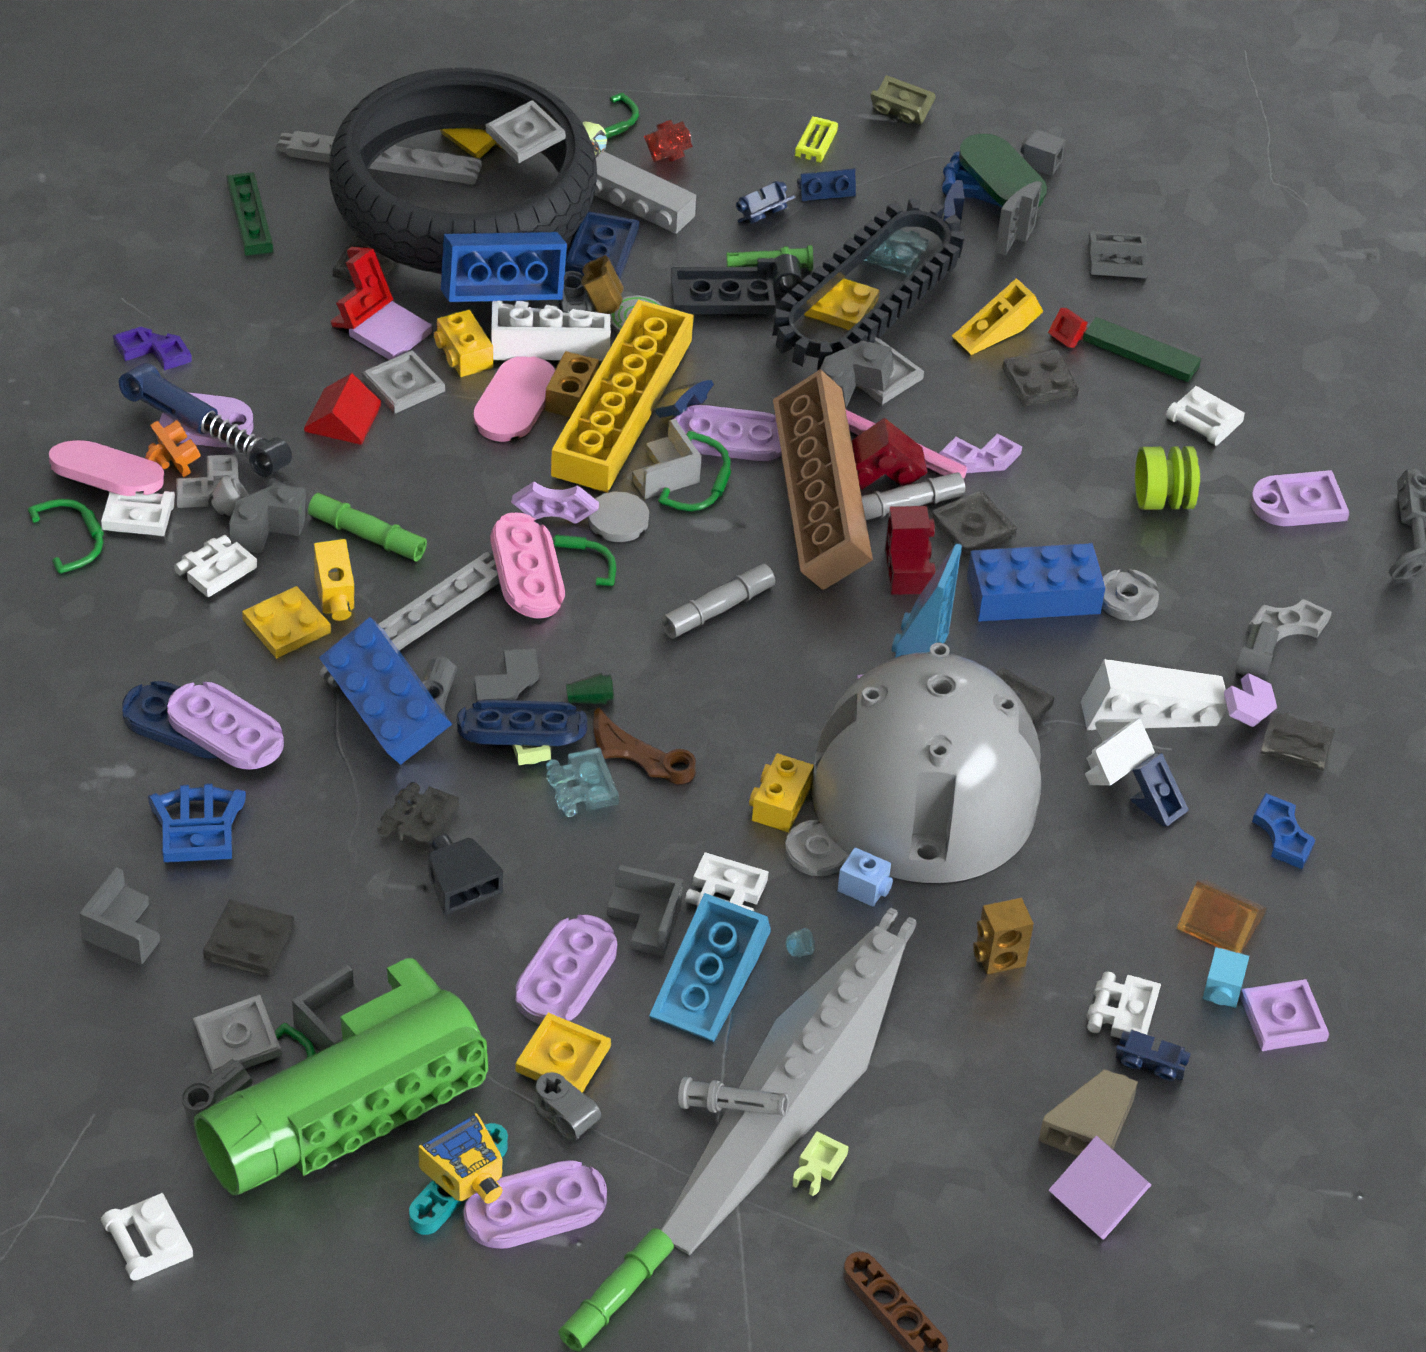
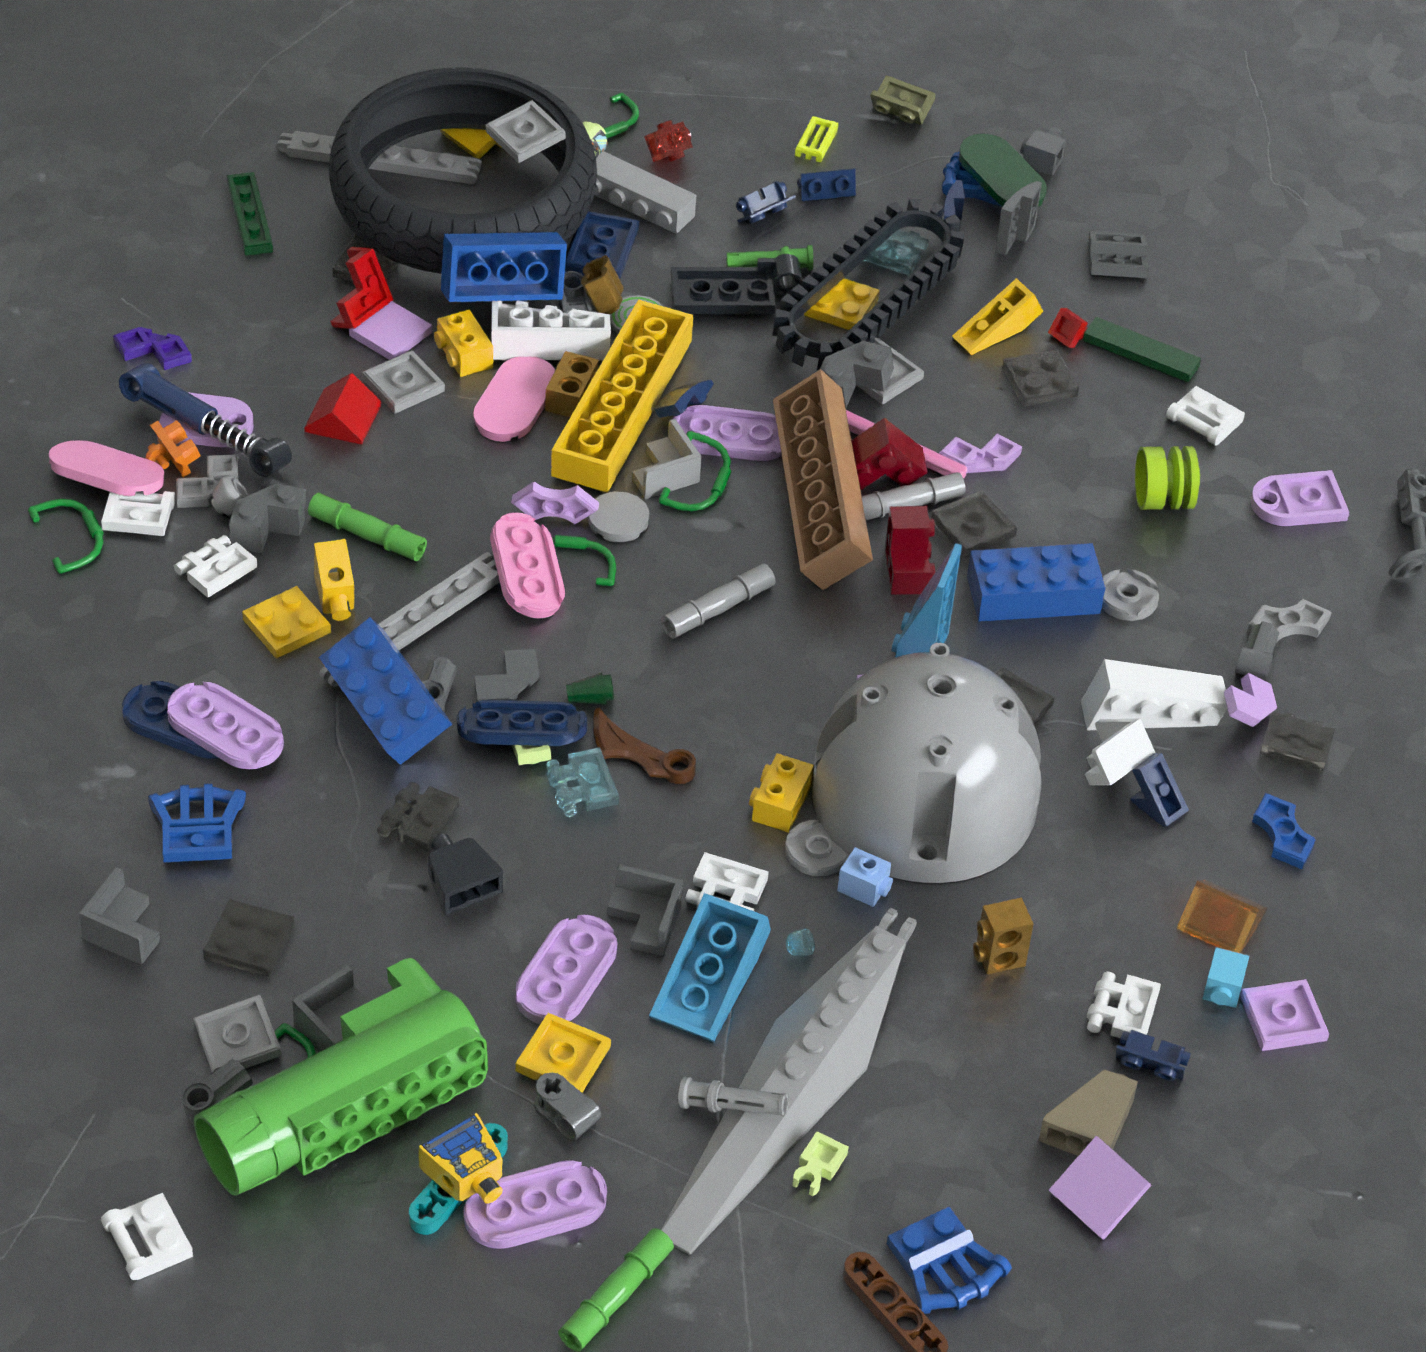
none -> blue plate [886,1207,1012,1314]

